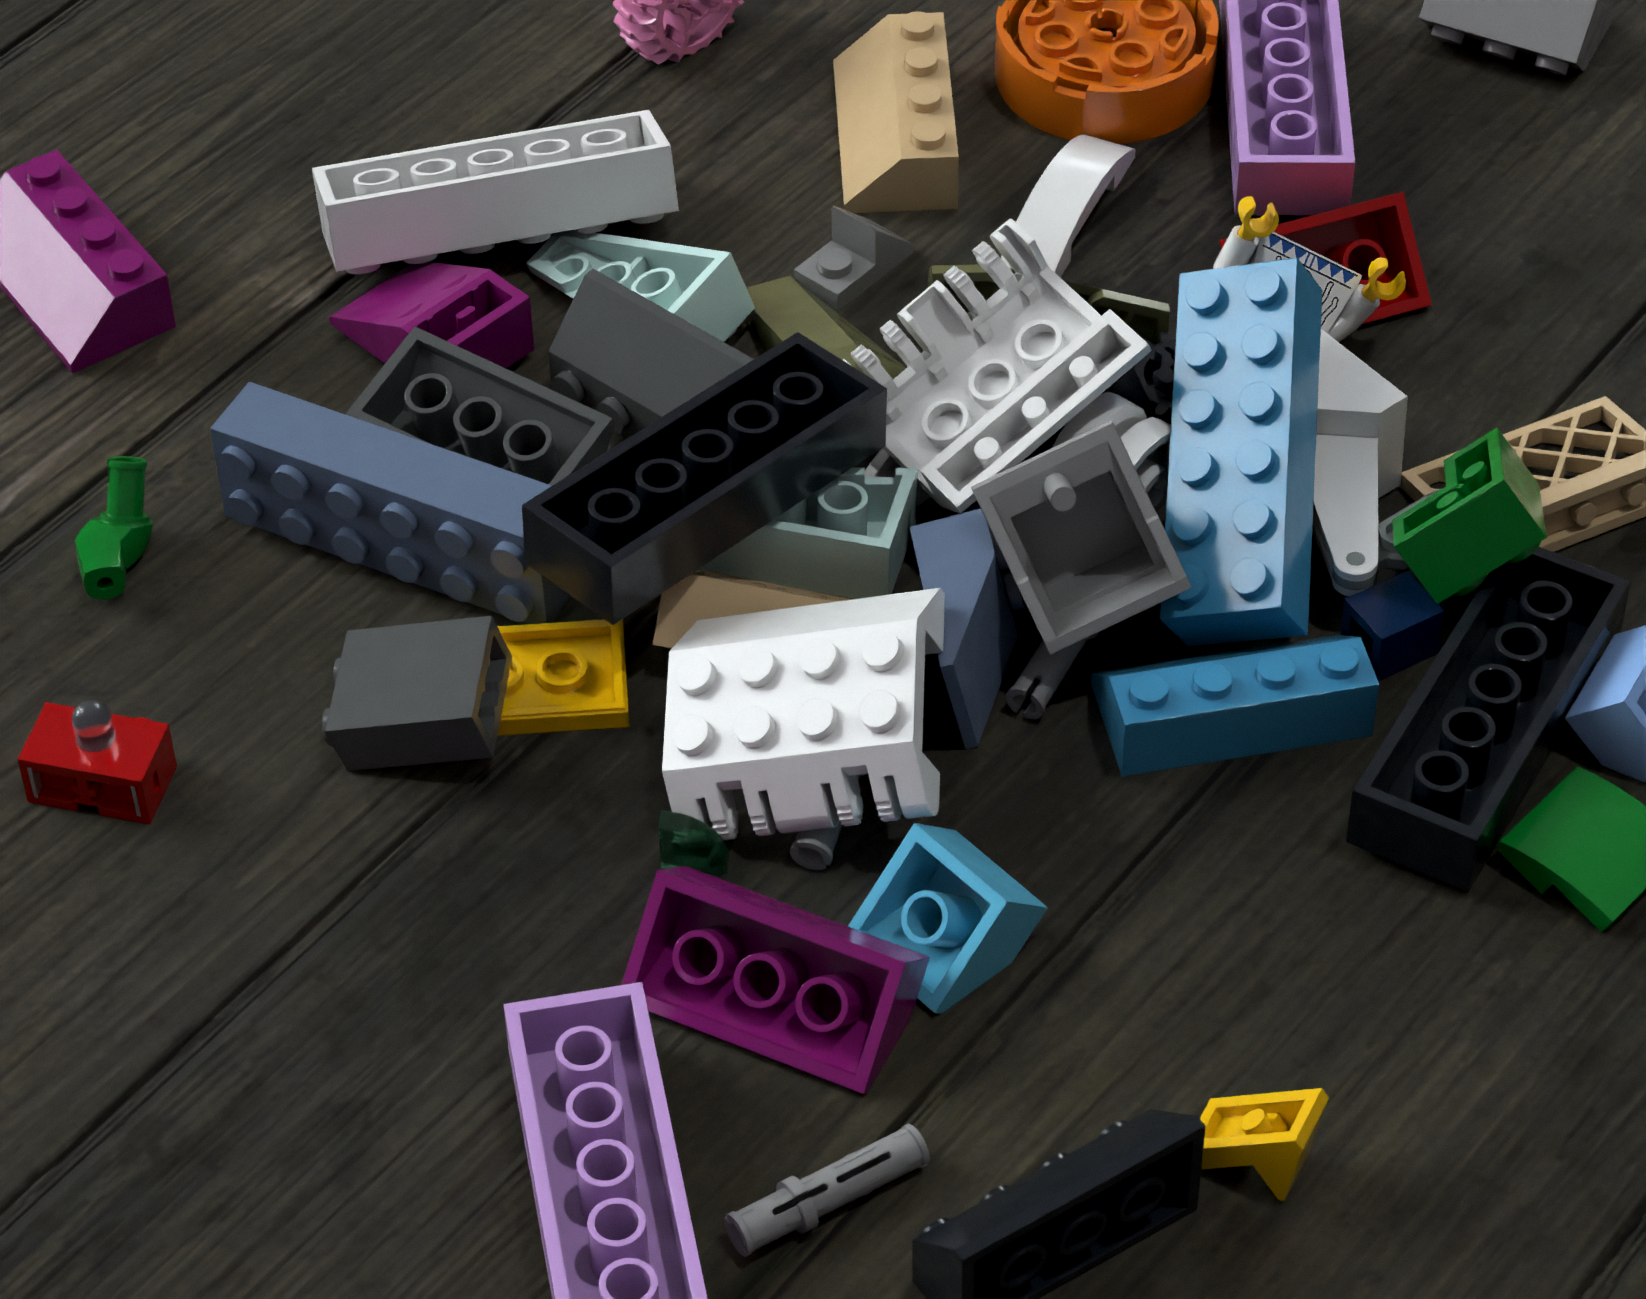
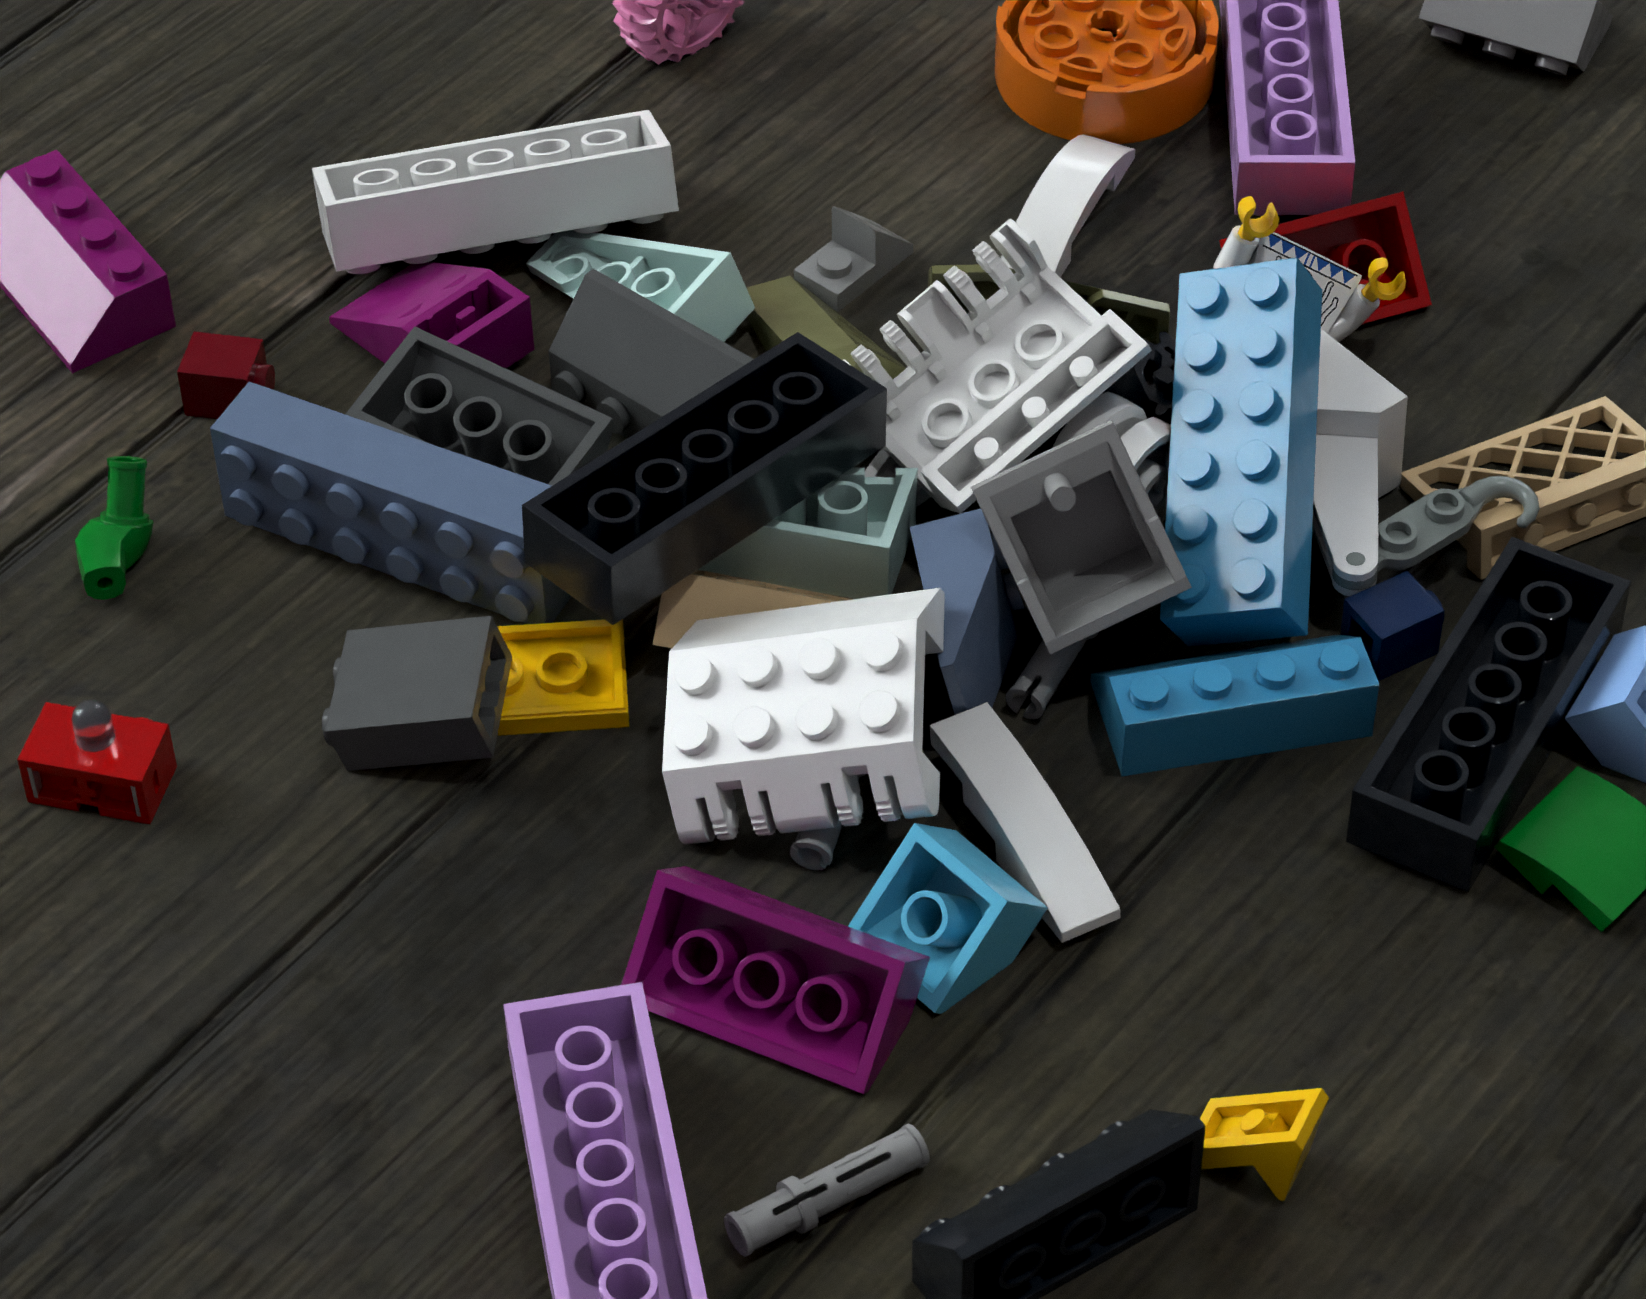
clear green tile [658,811,729,875] -> none
tan slope [833,11,959,213] -> none
green brick [1392,428,1547,604] -> none
none -> dark red brick [177,331,275,419]
none -> white slope [930,702,1121,943]

